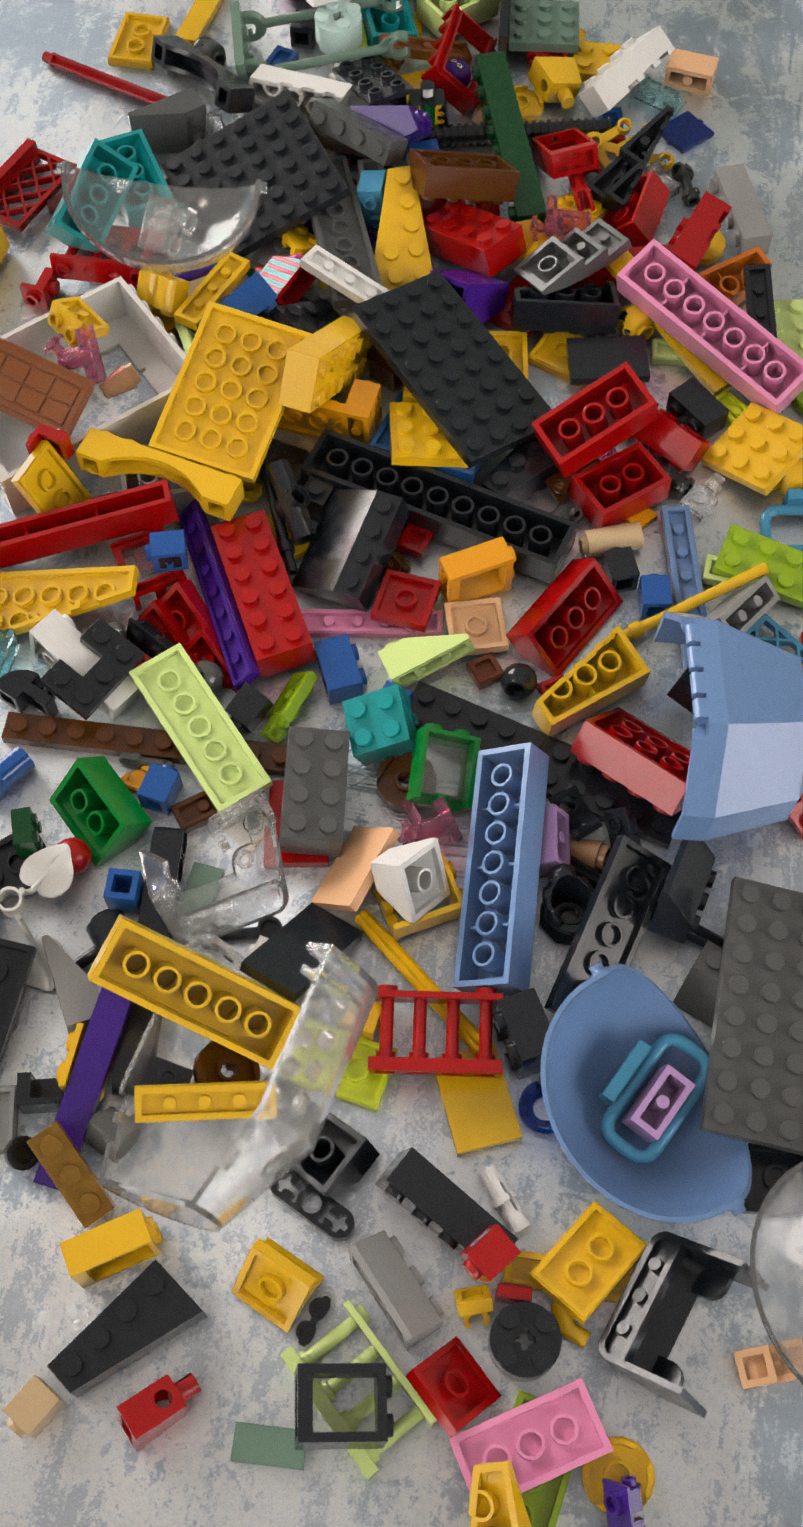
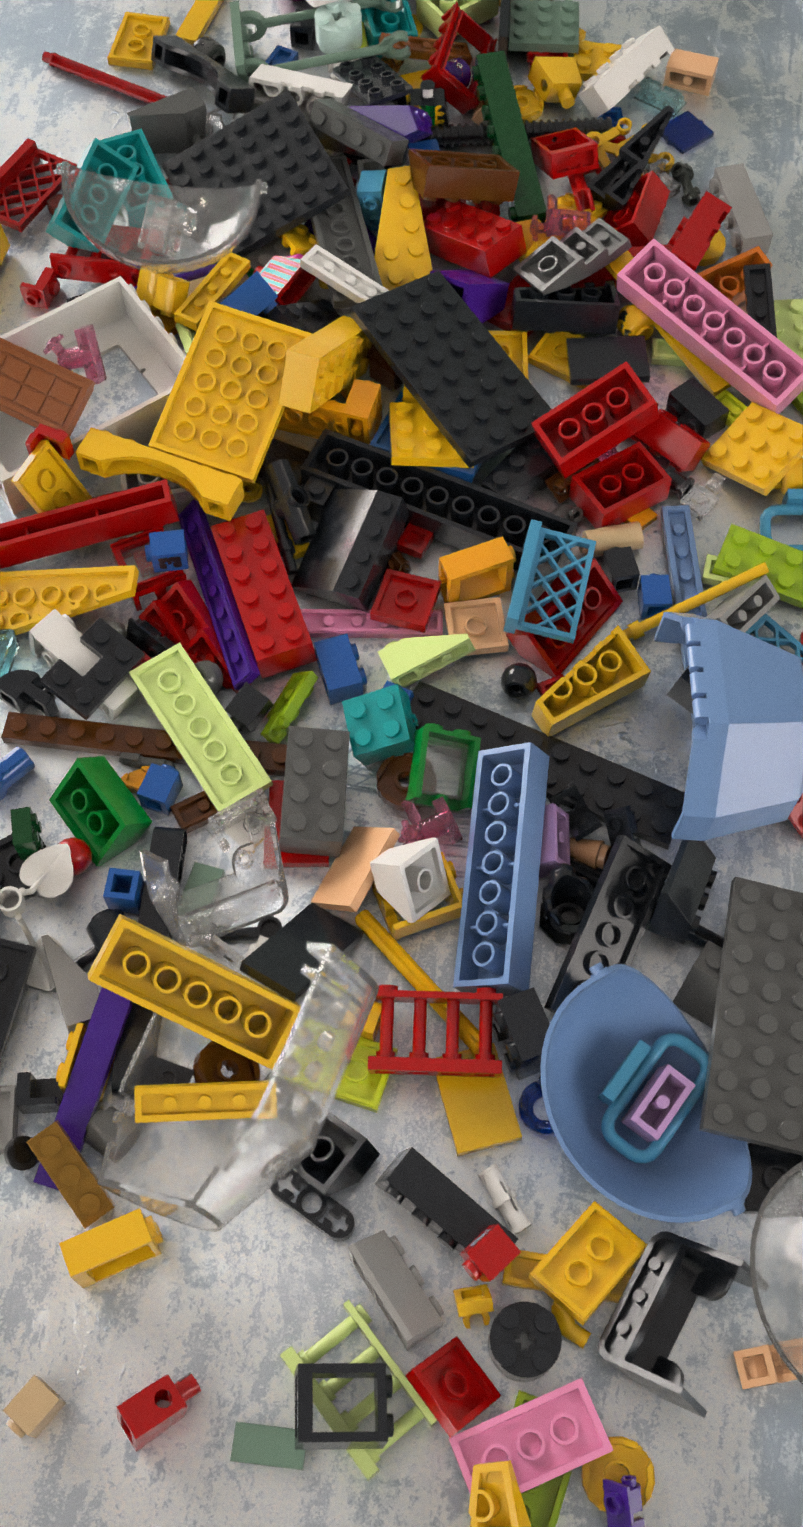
black wedge [47,1259,207,1397] -> none
yellow bracket [48,296,110,353] -> none
medium nougat cone [99,362,142,399] -> none
yellow bracket [231,1237,324,1333] -> none
black piece [296,1295,331,1347] -> none
copper tile [466,652,504,690] -> none
red tile [495,1282,533,1304] -> none
slope [570,707,691,816] -> none
none -> dark azure fence [503,519,596,644]

